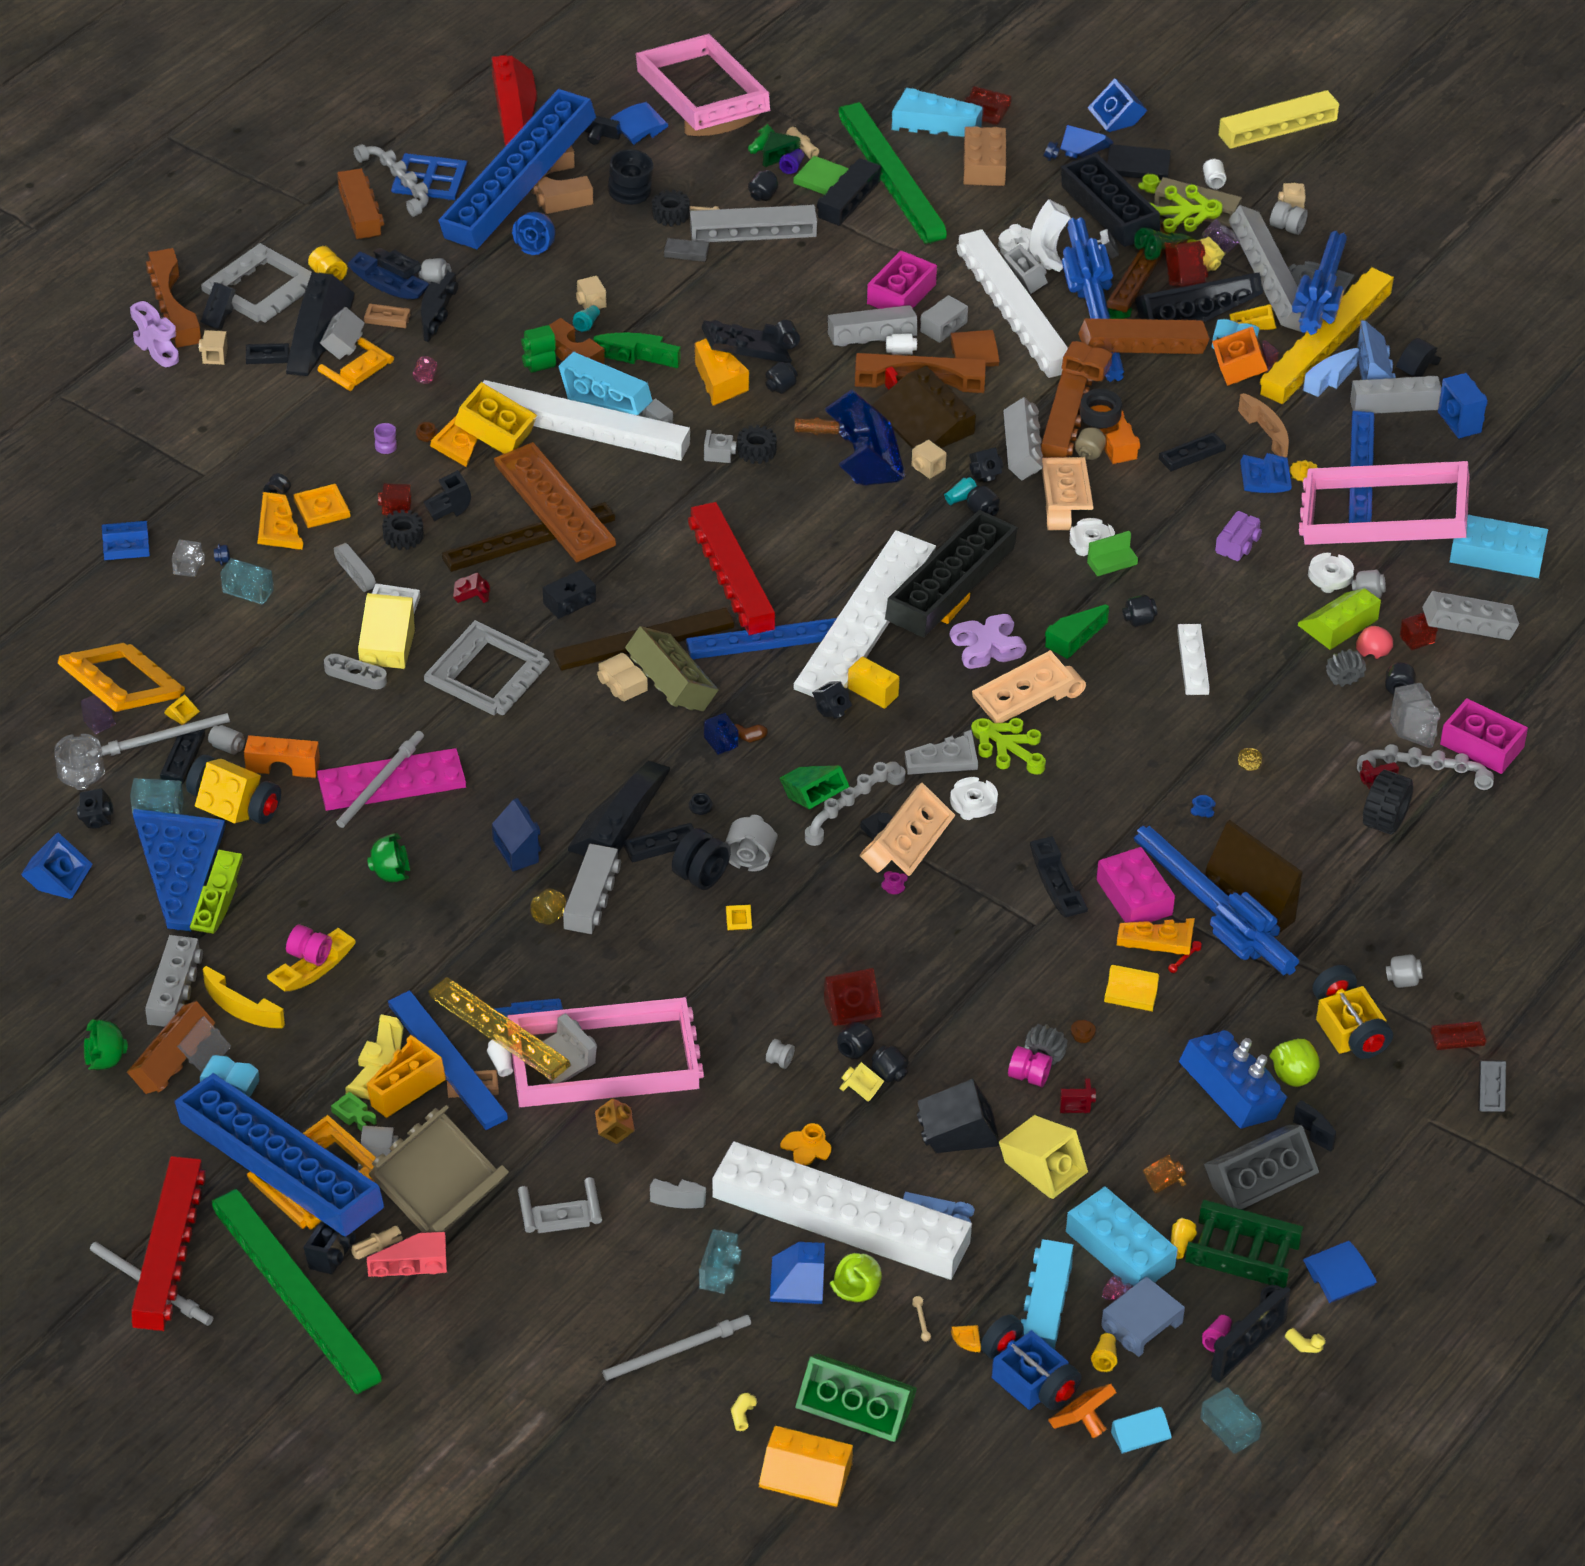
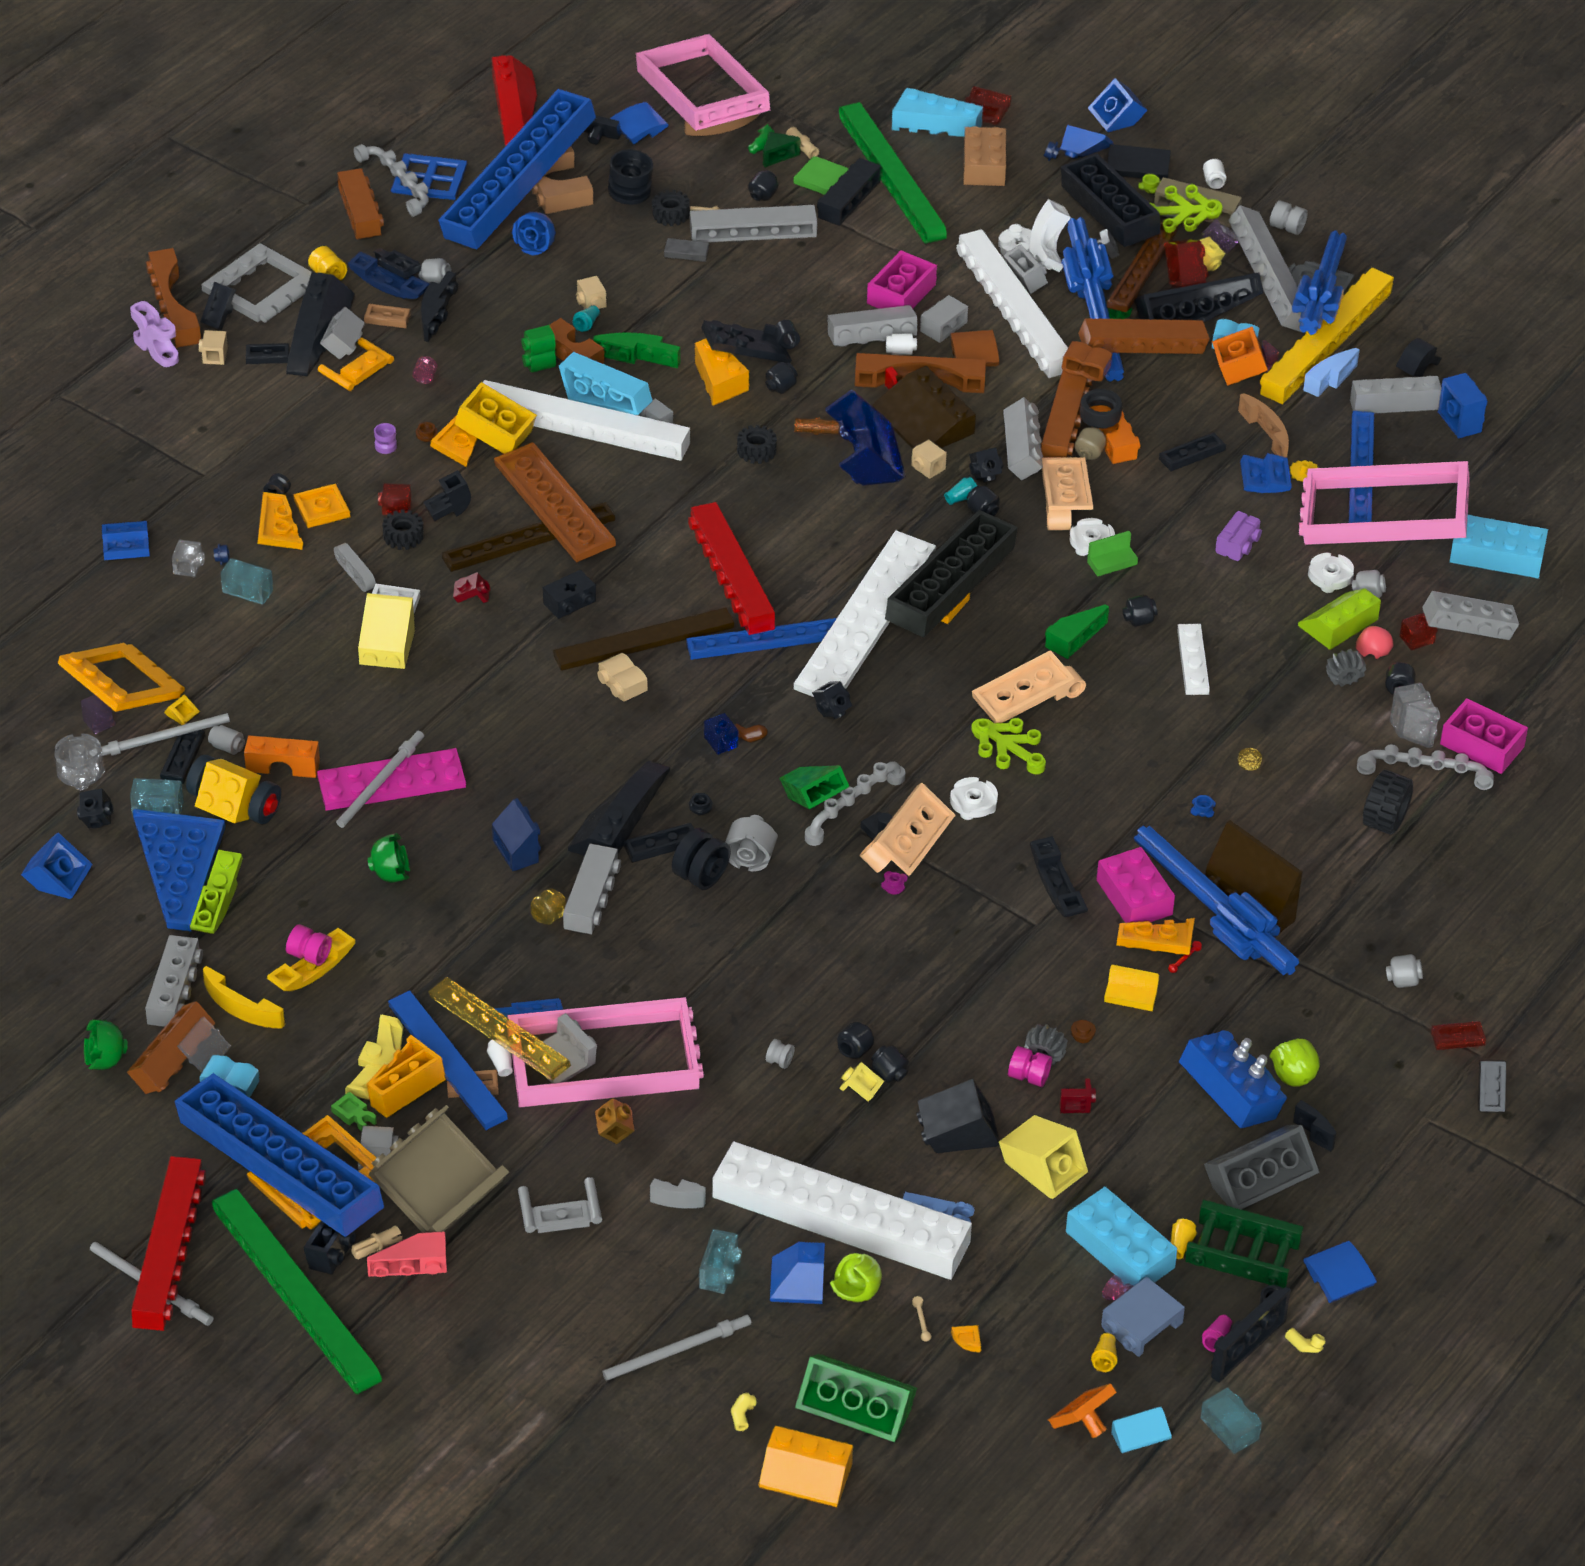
light grey beam [324,654,387,689] -> none
light grey hinge [424,620,550,715] -> none
olive brick [625,626,719,712] -> none
light grey brick [704,430,737,463] -> none
yellow slope [726,905,752,930] -> none
dark purple cone [779,149,804,174] -> none
light orange plate [780,1123,831,1166] -> none
clear red slope [824,968,882,1026] -> none
yellow brick [848,656,899,709] -> none
light grey wing [905,730,978,774] -> none
lavender piece [950,614,1026,669] -> none
brick [981,1314,1082,1410] -> none
medium azure wedge [1021,1239,1073,1350] -> none
dark green piece [1134,228,1197,260] -> none
clear orange bracket [1142,1155,1187,1194] -> none
light yellow brick [1219,90,1339,149] -> none
yellow slope [1230,305,1276,330] -> none
tan brick [1278,183,1305,209] -> none
brick [1312,965,1393,1059] -> none
medium blue slope [1357,320,1396,380] -> none
dark red bracket [1360,760,1399,789] -> none

